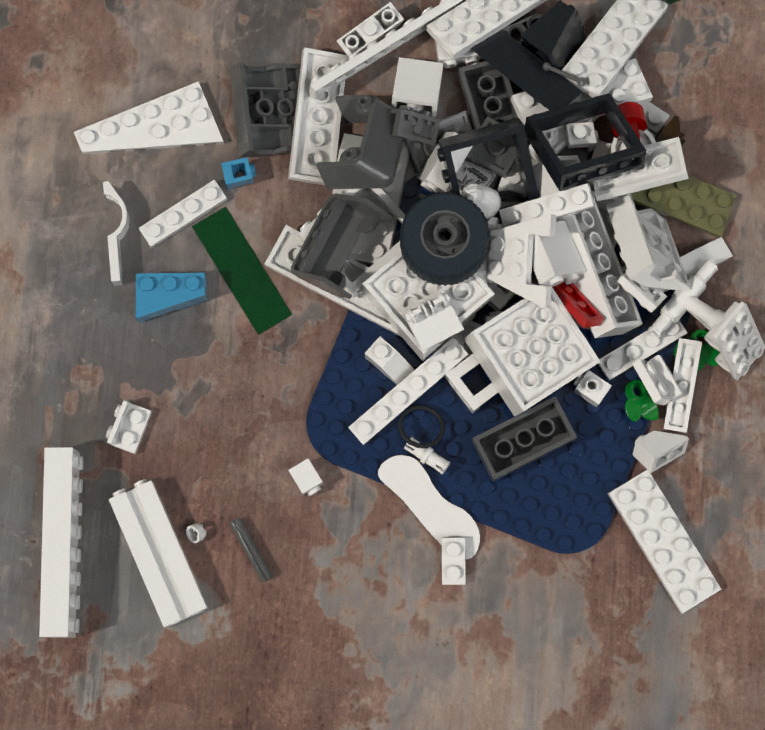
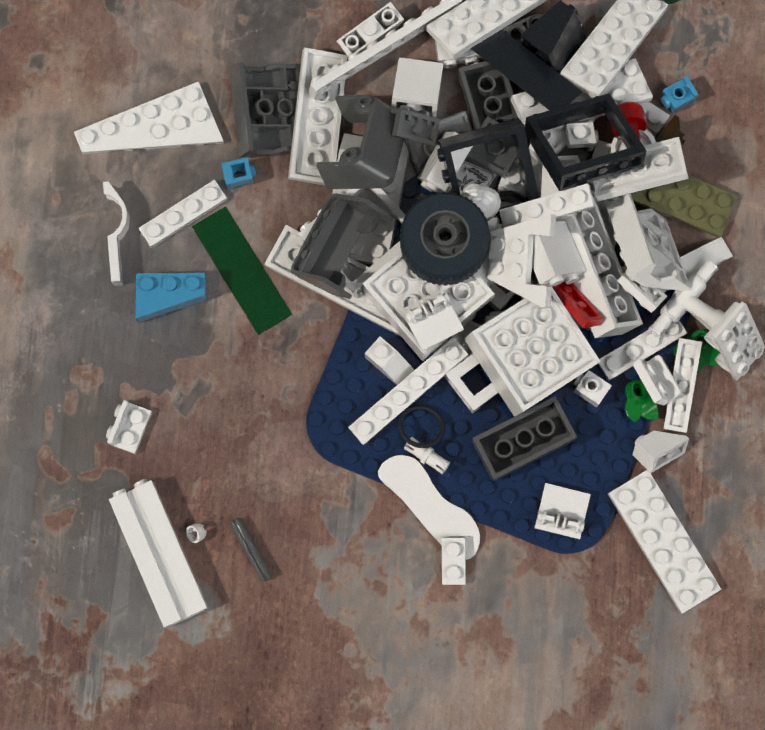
white brick [39,447,84,638] -> none
white brick [288,459,323,497] -> none
dark grey hinge [543,62,587,87] -> none
none -> white hinge [535,483,591,539]
none -> dark azure brick [661,76,699,114]

